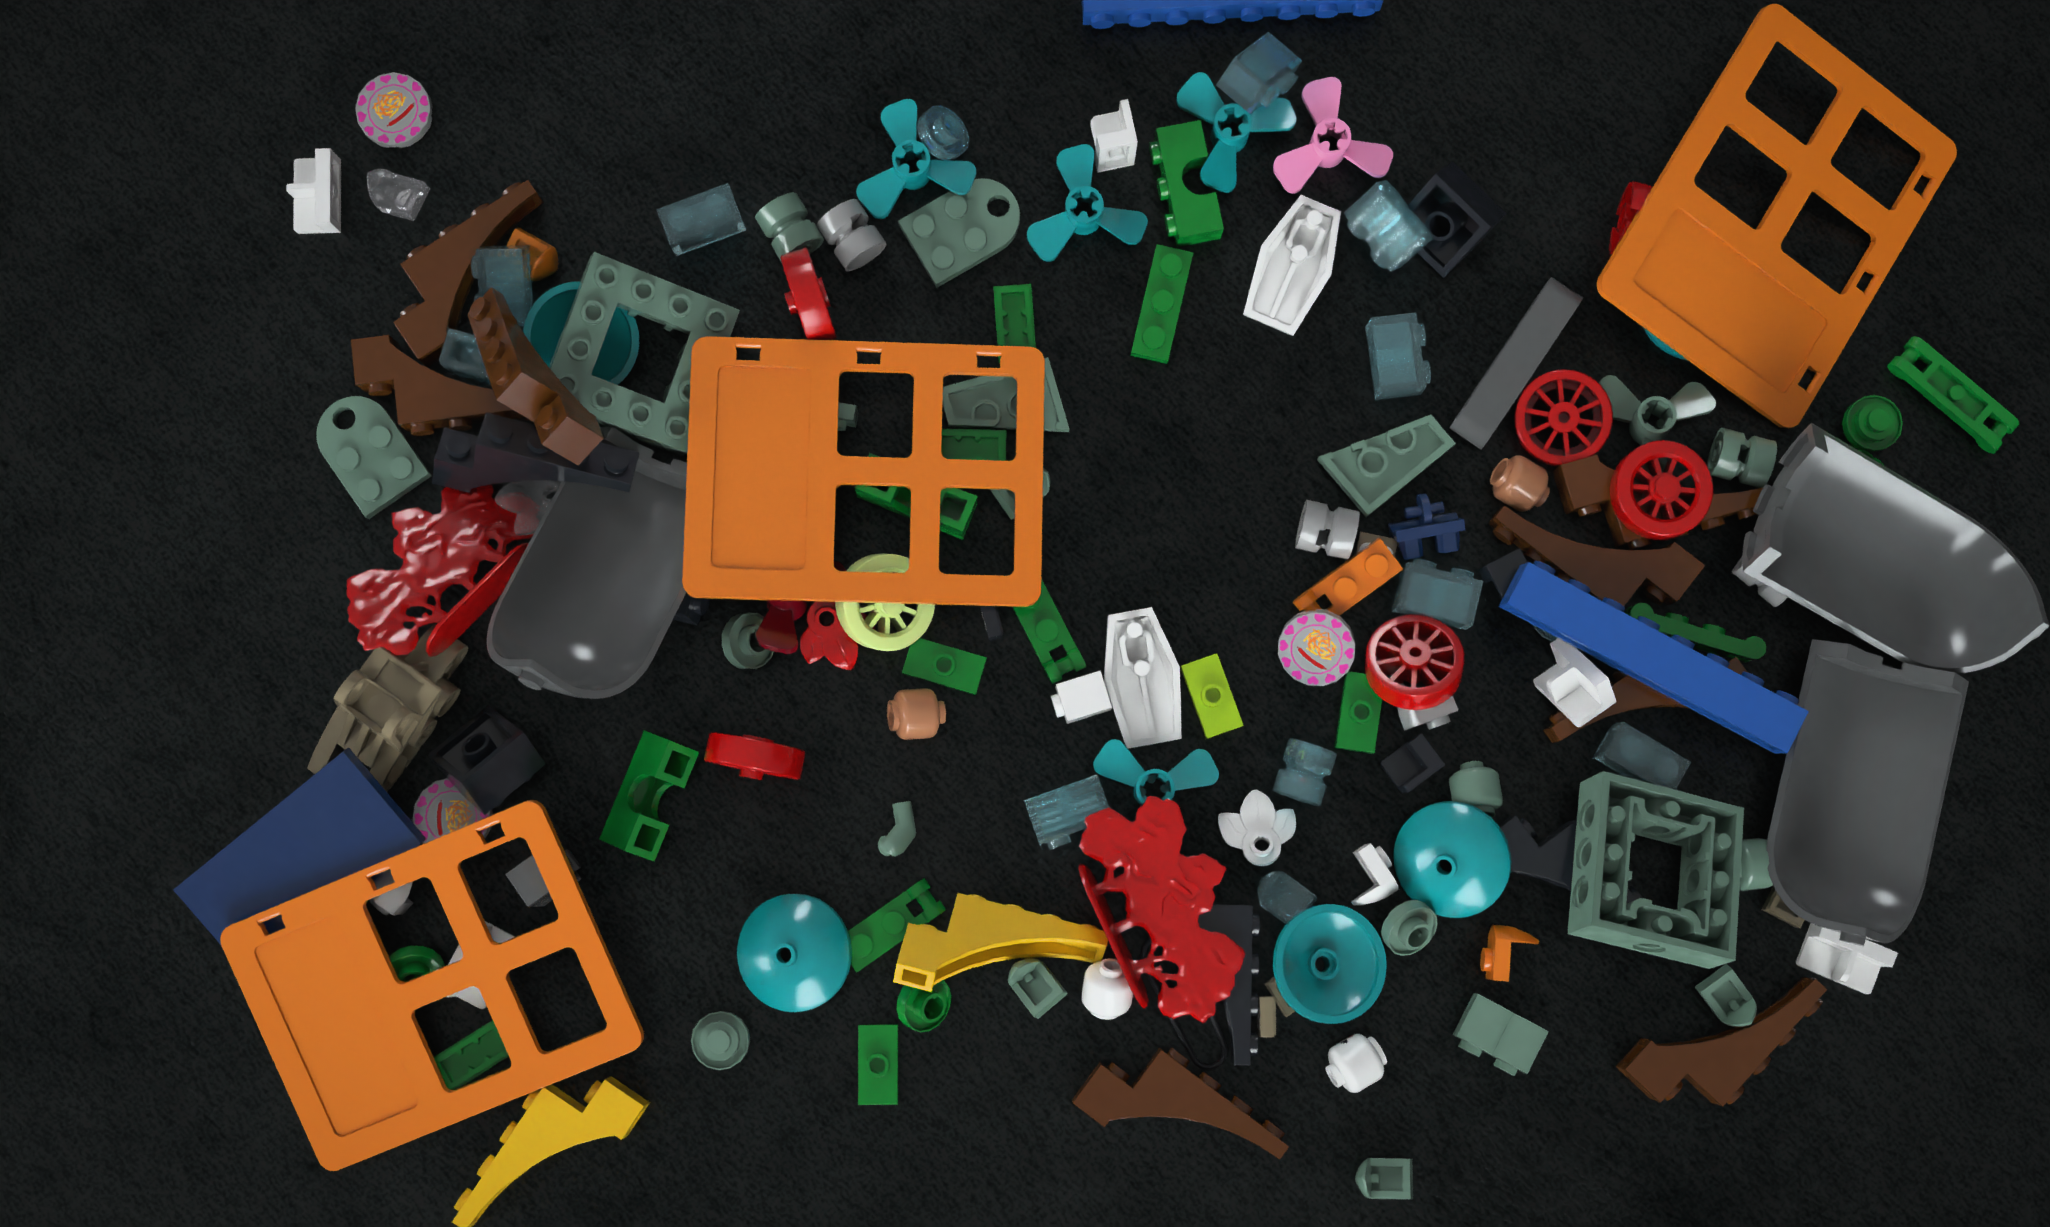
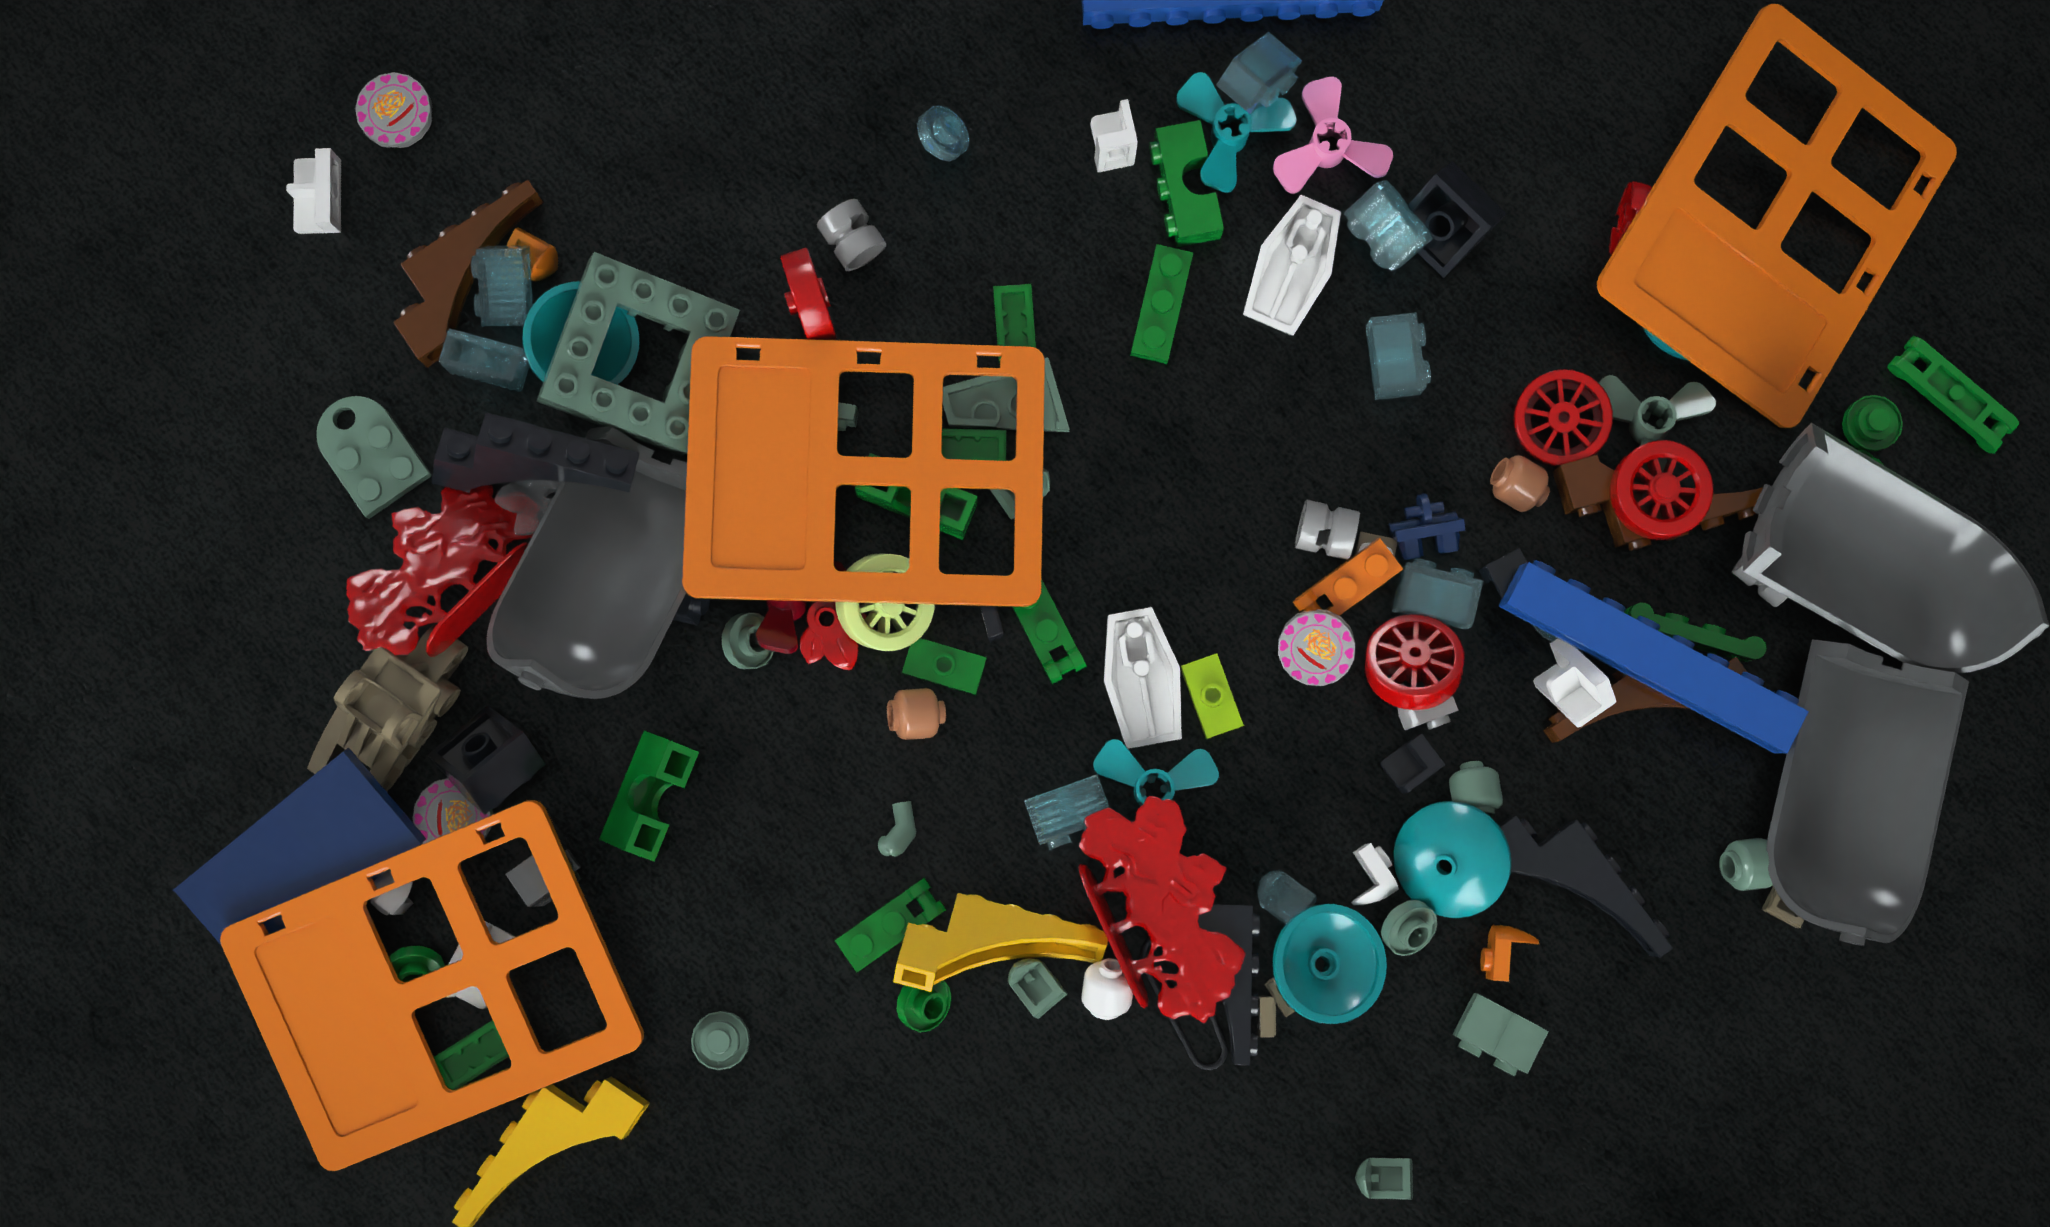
reddish brown arch [351,335,531,436] -> none
clear plate [367,168,430,221] -> none
reddish brown arch [467,287,604,466] -> none
clear light blue brick [656,183,746,256] -> none
red wheel [704,732,806,780] -> none
teal dish [737,894,852,1012] -> none
sand green wheel [755,192,824,263] -> none
teal piece [856,99,976,219] -> none
green plate [858,1024,898,1105] -> none
sand green plate [898,178,1020,288] -> none
teal piece [1027,144,1148,262] -> none
white brick [1051,670,1112,724] -> none
reddish brown arch [1072,1047,1289,1159] -> none
white plate [1218,790,1296,866] -> none
clear light blue wheel [1272,738,1337,806] -> none
sand green wing [1317,415,1456,517] -> none
white head [1325,1034,1387,1093] -> none
green plate [1334,671,1382,754] -> none
dark grey beam [1449,277,1583,449] -> none
reddish brown arch [1488,506,1705,606] -> none
sand green brick [1567,771,1744,969] -> none
clear light blue brick [1593,722,1691,790] -> none
reddish brown arch [1616,977,1828,1106] -> none
sand green plate [1695,964,1757,1027] -> none
sand green wheel [1707,428,1777,488] -> none
white panel [1796,923,1898,994] -> none

